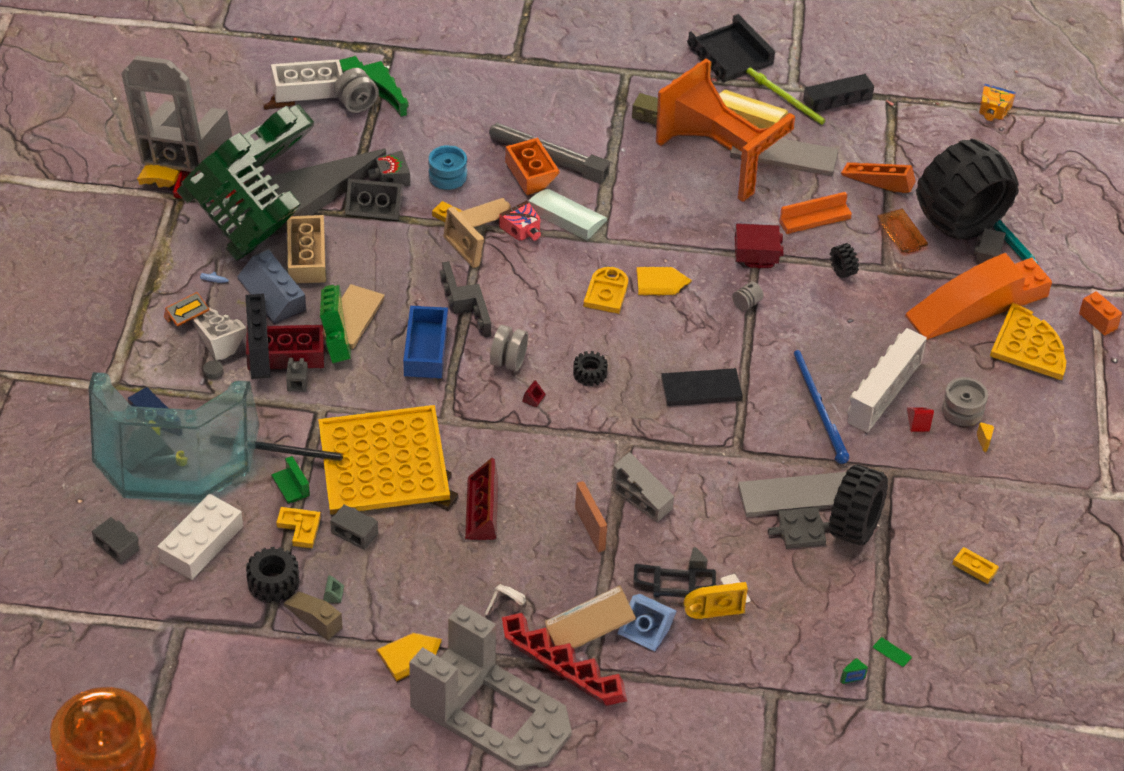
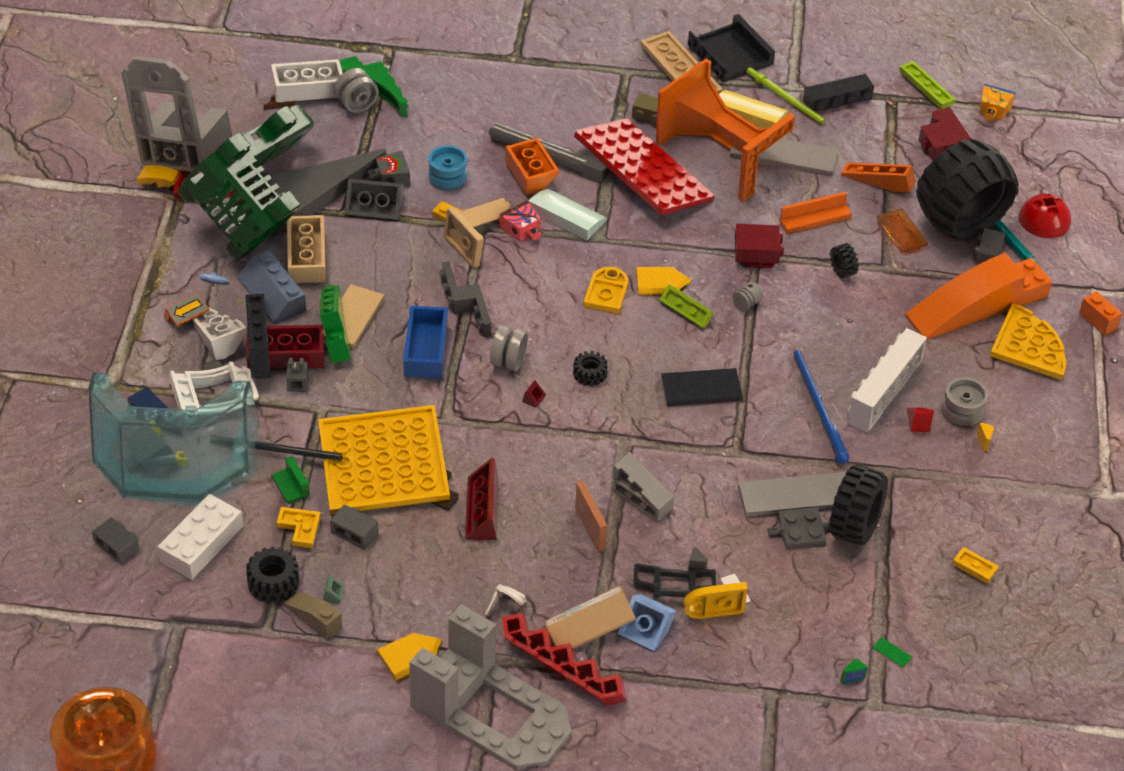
none -> white wedge [168,362,259,417]
none -> red plate [574,118,715,215]
none -> tan plate [641,31,722,94]
none -> lime plate [660,284,714,328]
none -> lime plate [899,61,955,109]
none -> dark red brick [918,107,971,160]
none -> red piece [1018,193,1071,238]

